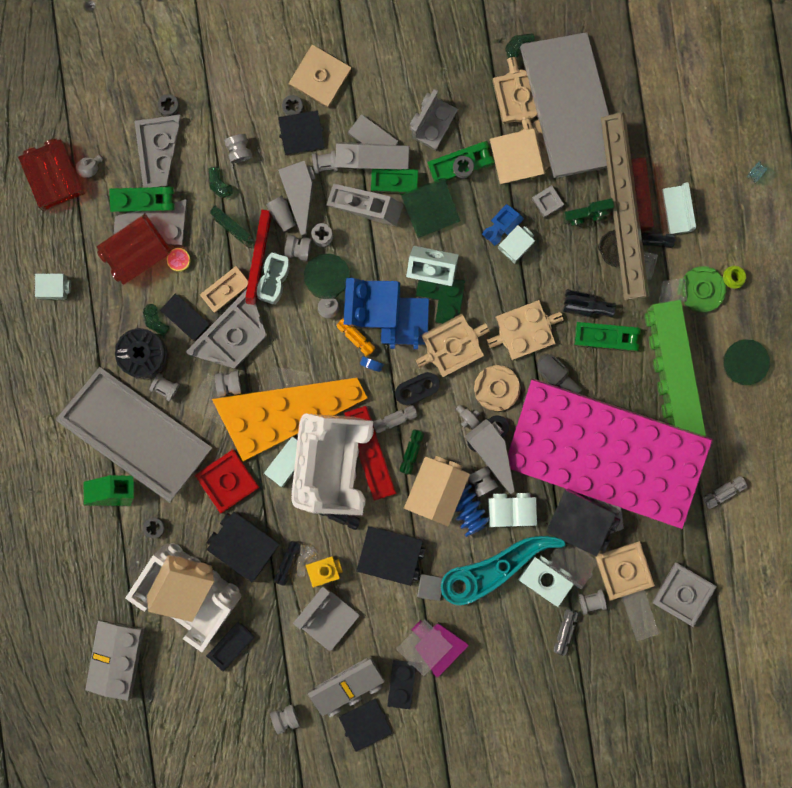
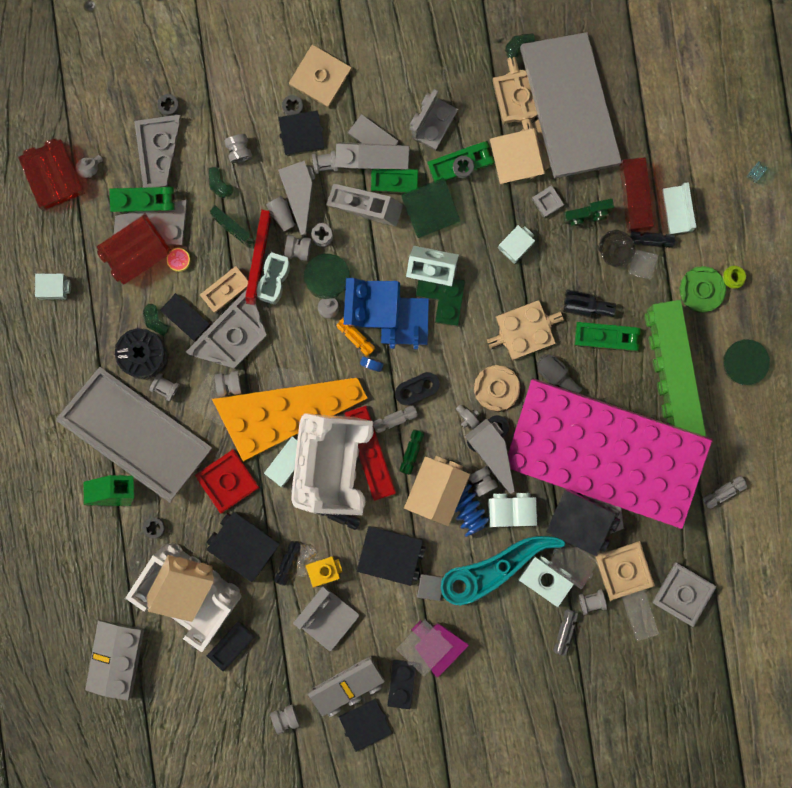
tan plate [415,314,490,377] -> none
blue plate [482,204,524,246] -> none
dark tan tile [601,112,649,301] -> none
clear slope [659,278,687,303] -> none

